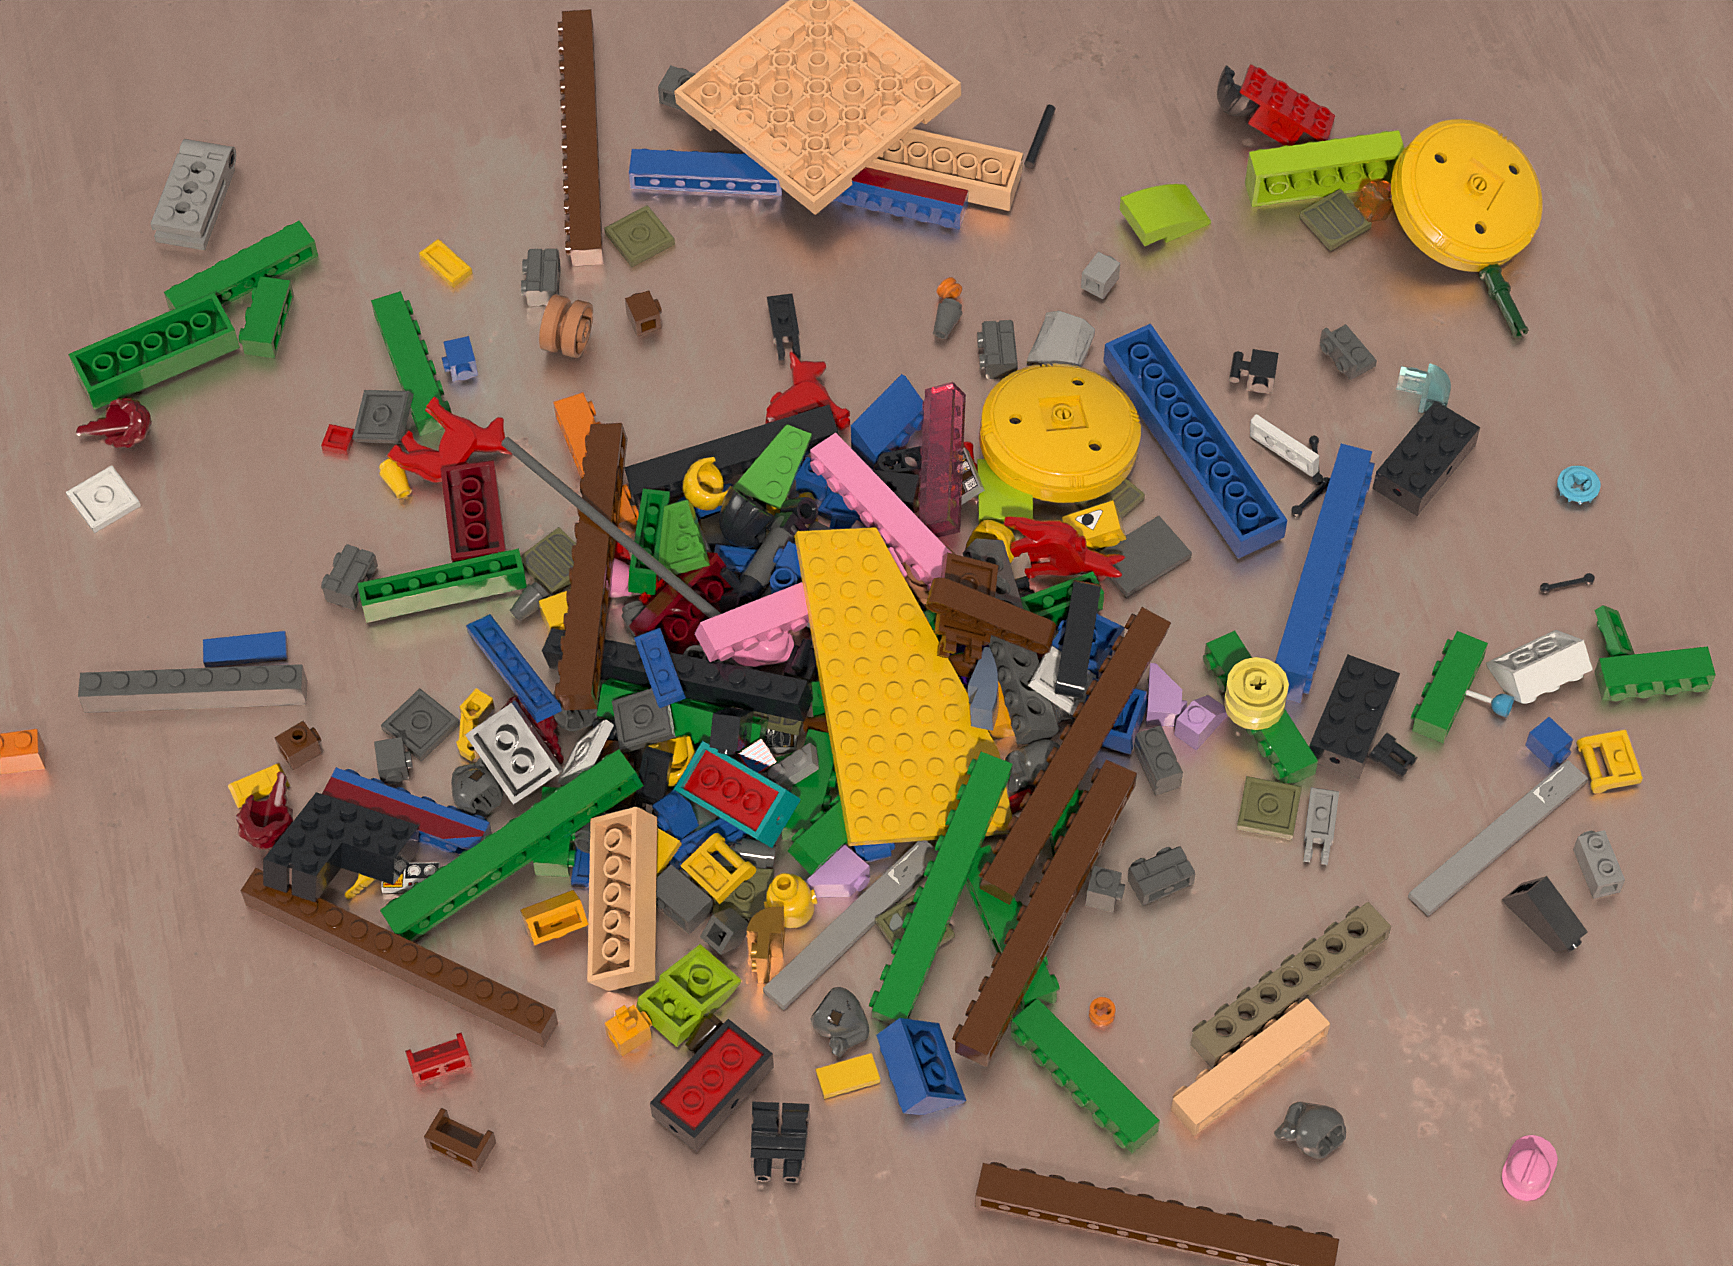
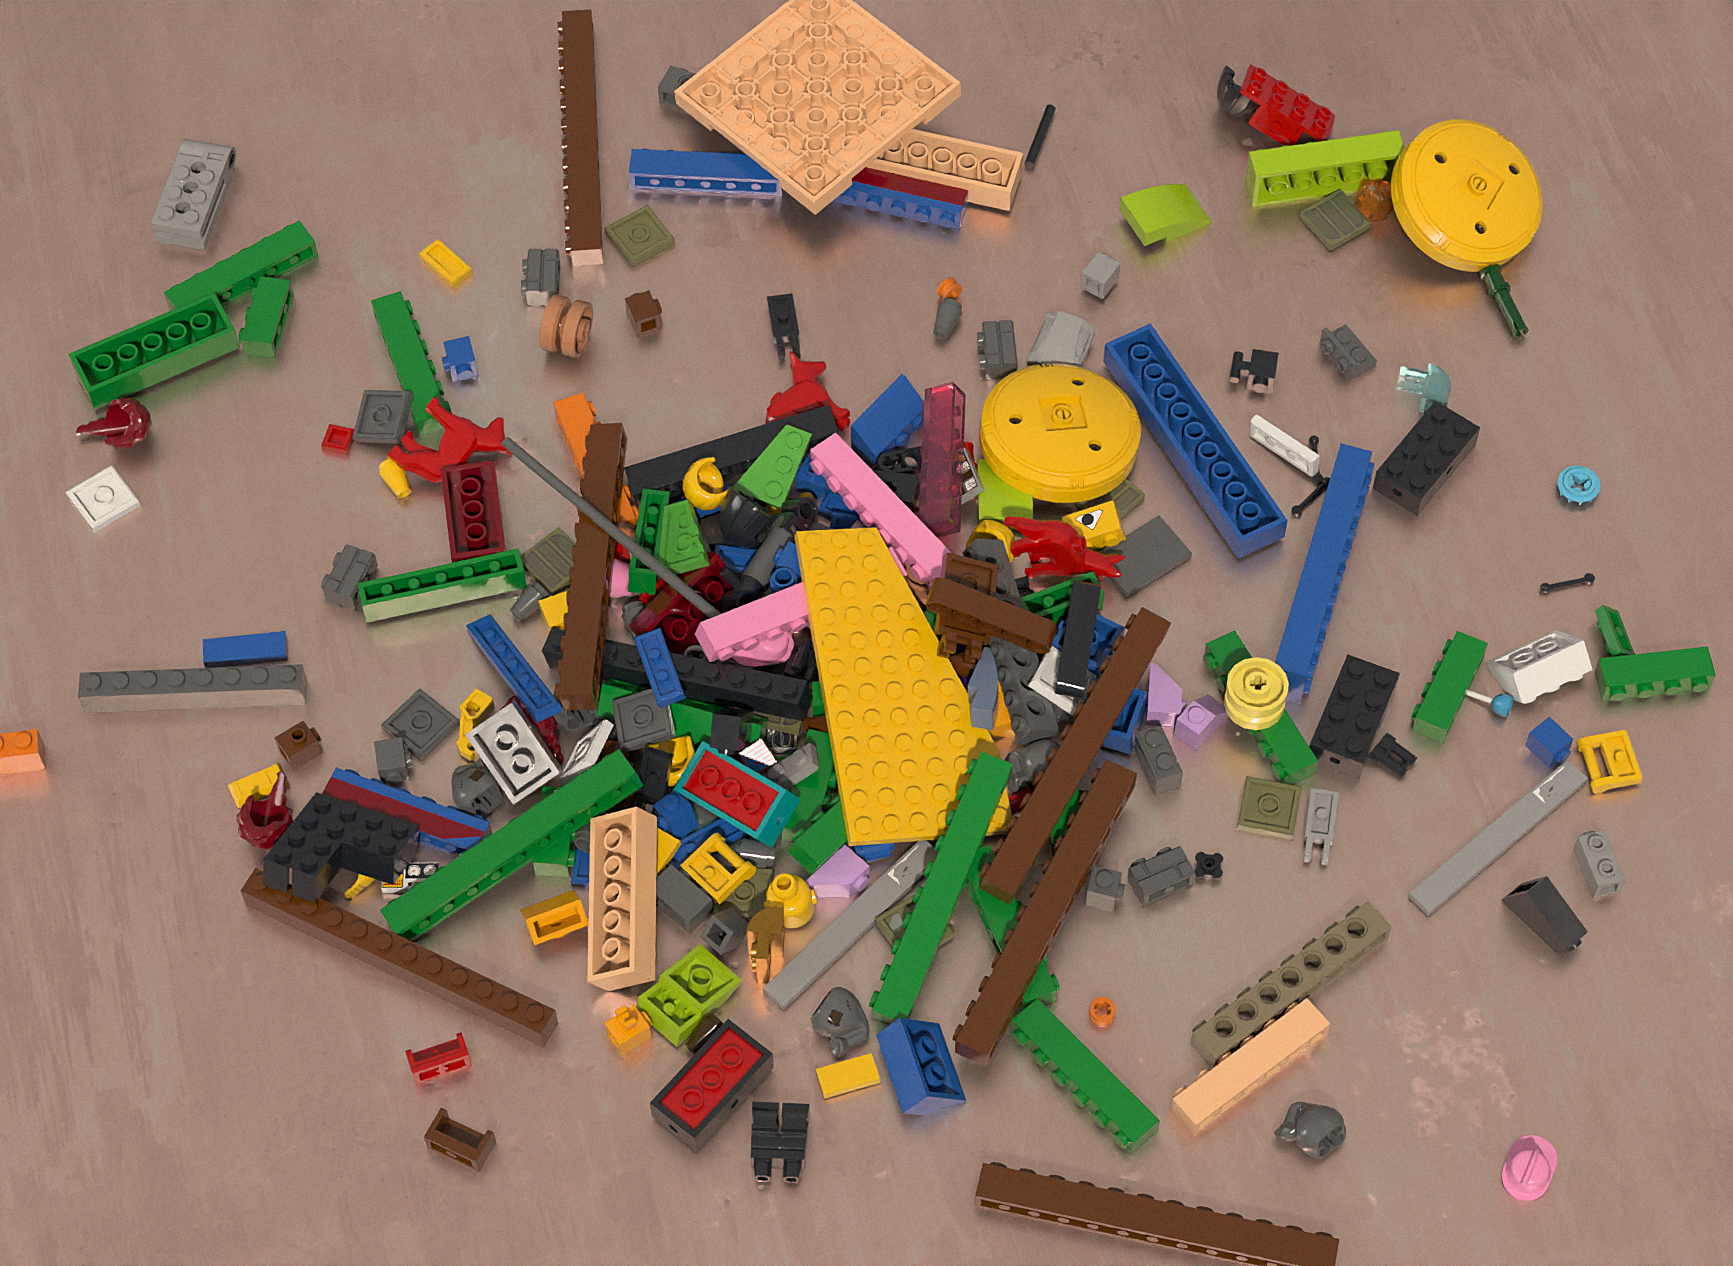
none -> black plate [1195,852,1223,880]

